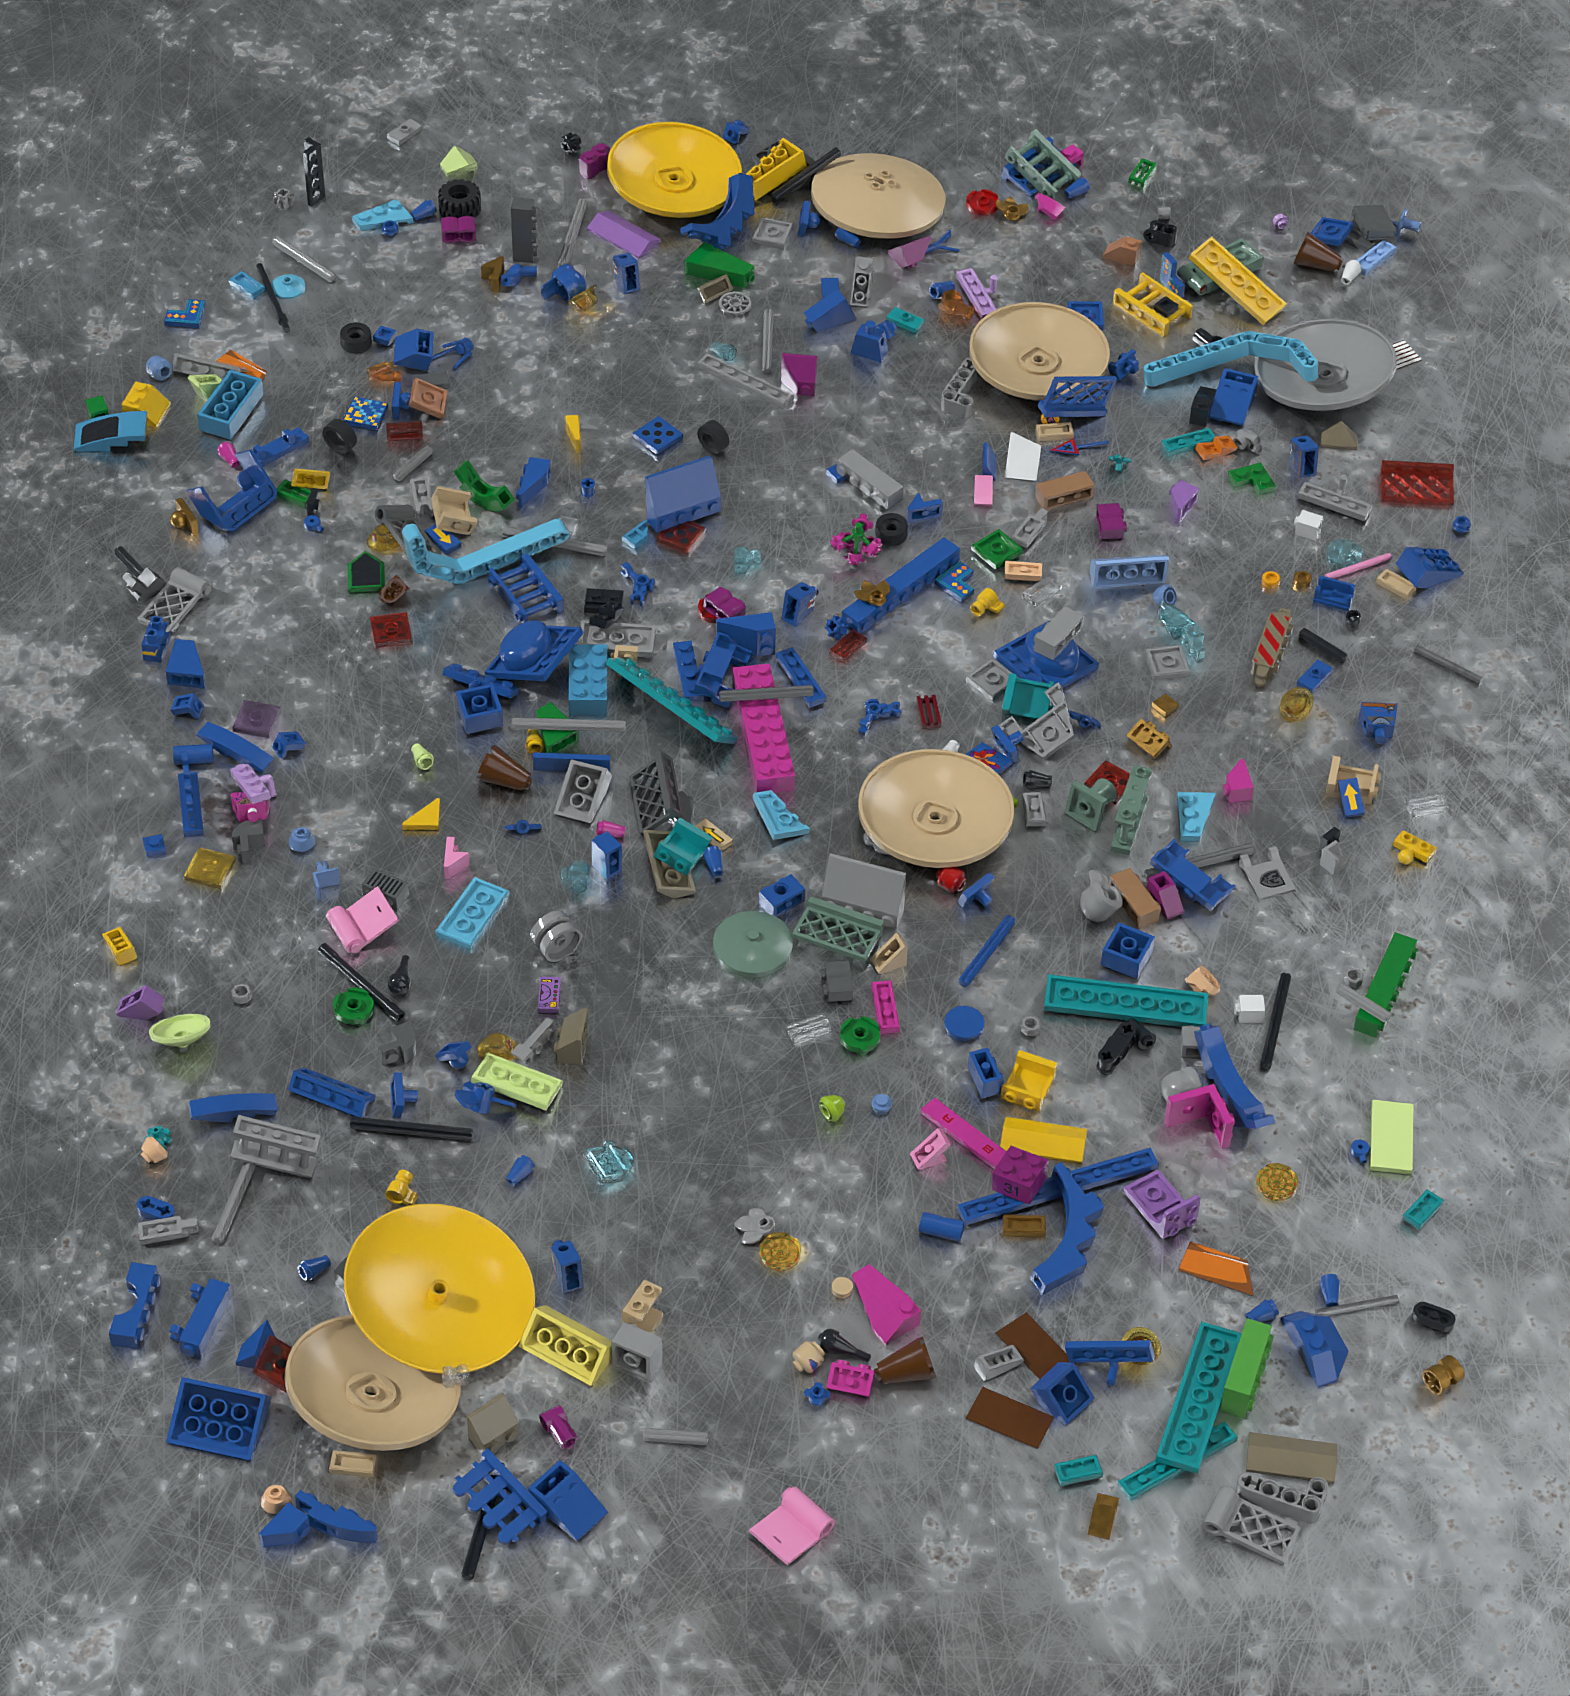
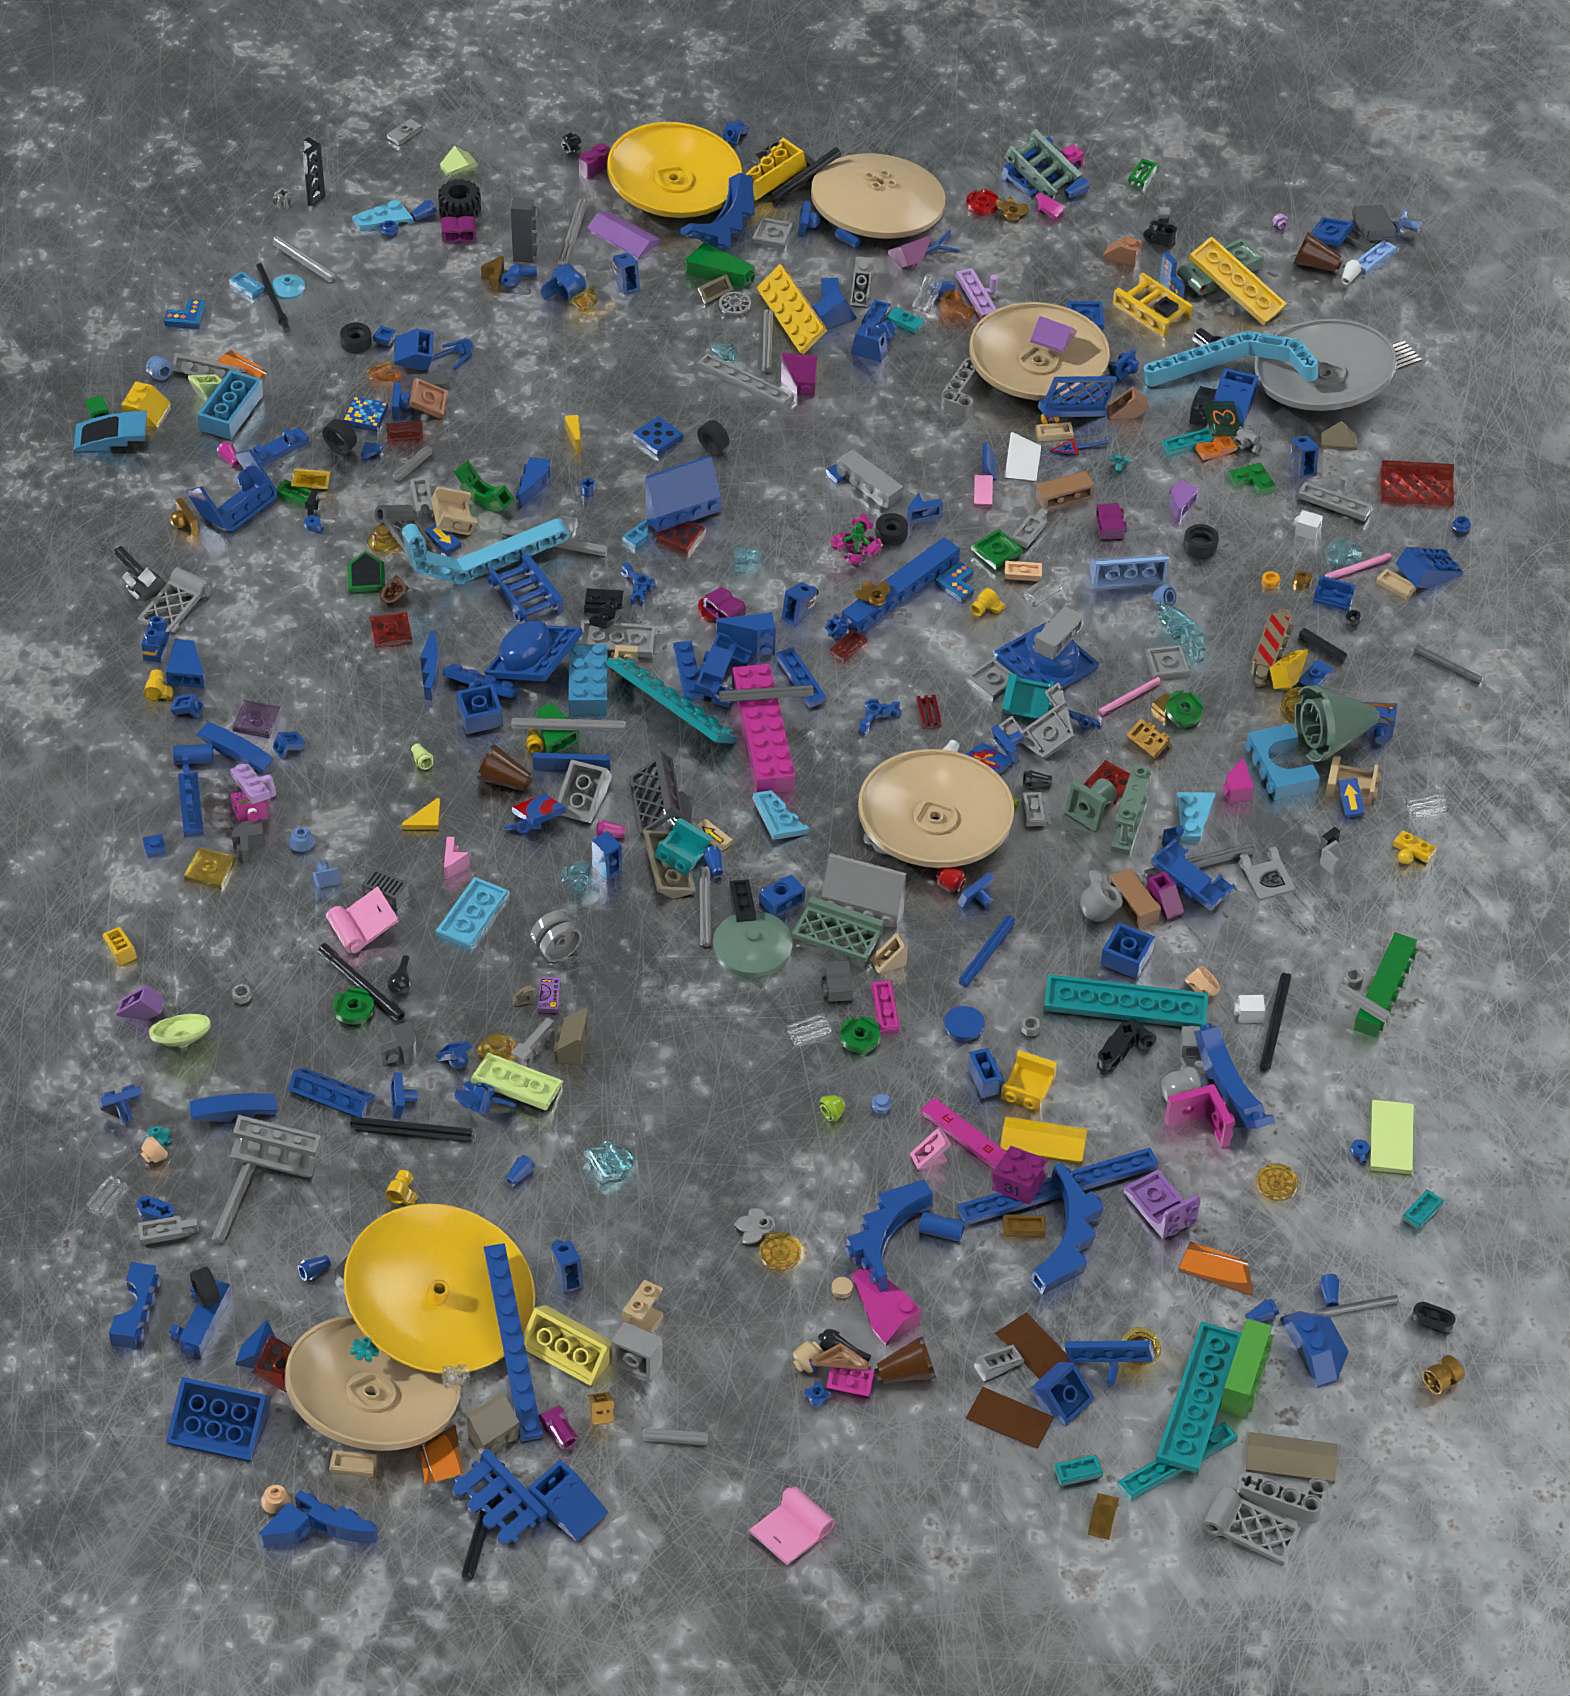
none -> clear tile [85,1175,128,1218]
none -> blue plate [97,1084,143,1123]
none -> yellow piece [144,669,173,701]
none -> black tyre [190,1266,220,1308]
none -> teal plant [350,1337,379,1363]
none -> blue tile [361,442,383,459]
none -> orange sticker [419,1425,464,1485]
none -> blue slope [420,631,439,701]
none -> blue plate [484,1243,543,1442]
none -> blue tile [512,793,566,826]
none -> dark tan tile [512,985,534,1006]
none -> pearl gold slope [587,1392,615,1425]
none -> light grey axle [699,866,711,947]
none -> black tile [729,879,756,922]
none -> yellow plate [756,264,828,355]
none -> medium nougat tile [812,1343,869,1370]
none -> blue arch [845,1180,933,1292]
none -> blue plate [862,299,891,327]
none -> clear tile [912,275,943,314]
none -> medium lavender slope [1030,316,1077,353]
none -> bright pink bar [1098,677,1161,716]
none -> nougat slope [1107,386,1149,420]
none -> blue tile [1162,826,1184,848]
none -> green plate [1164,690,1203,729]
none -> black tyre [1183,524,1219,558]
none -> clear green tile [1203,401,1242,436]
none -> dark azure arch [1245,723,1320,800]
none -> yellow slope [1269,649,1308,691]
none -> sand green cone [1295,685,1380,762]

